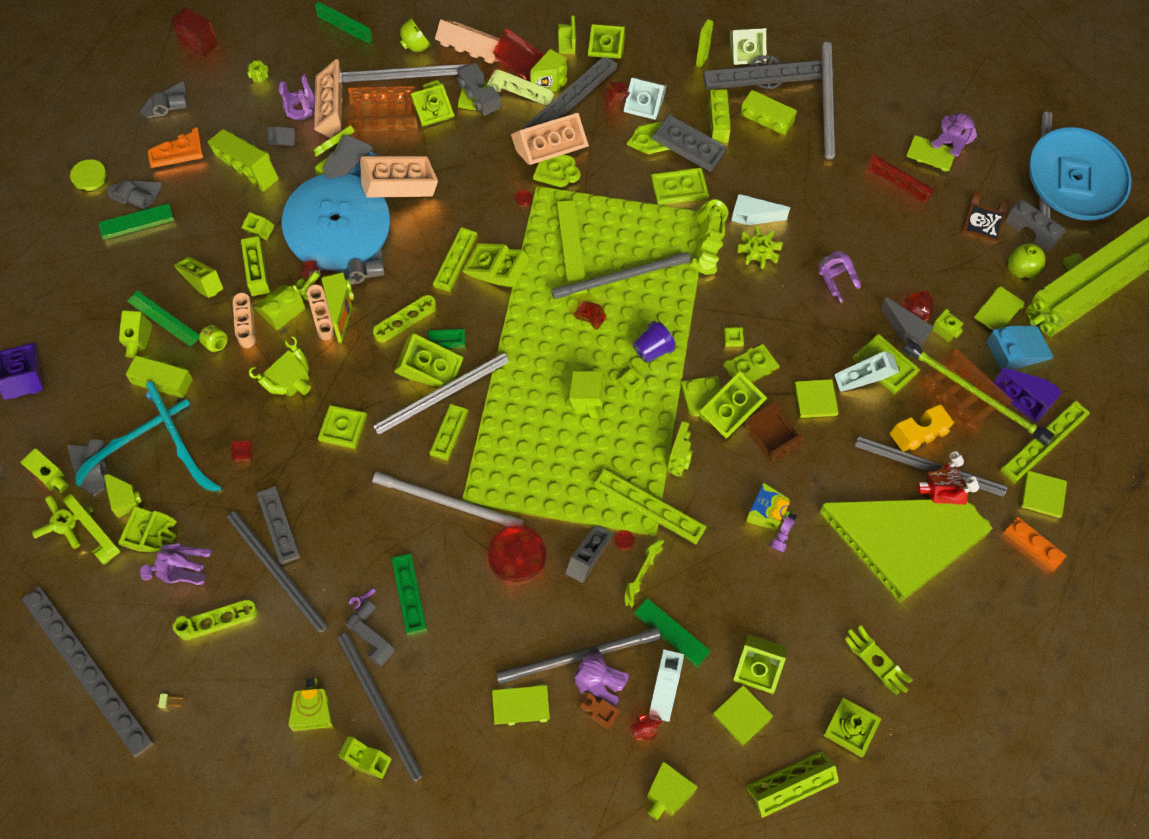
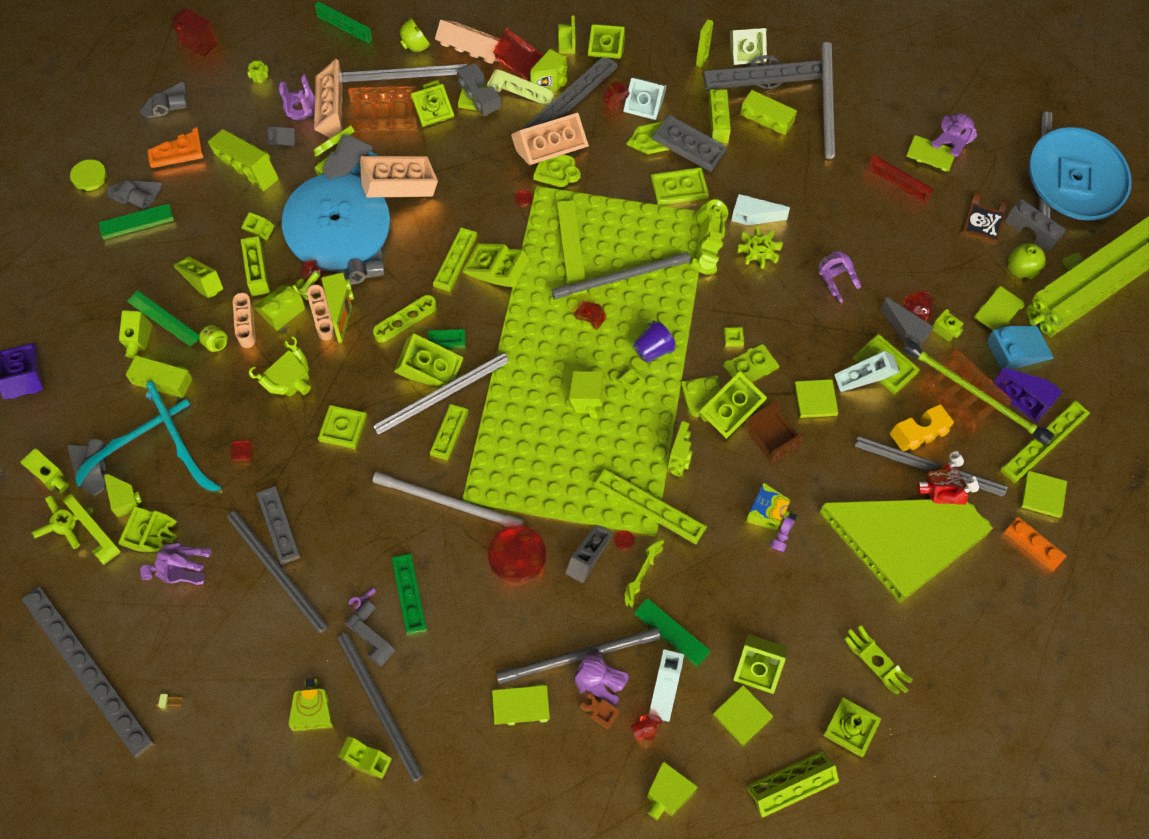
lime beam [173,600,257,640] -> none

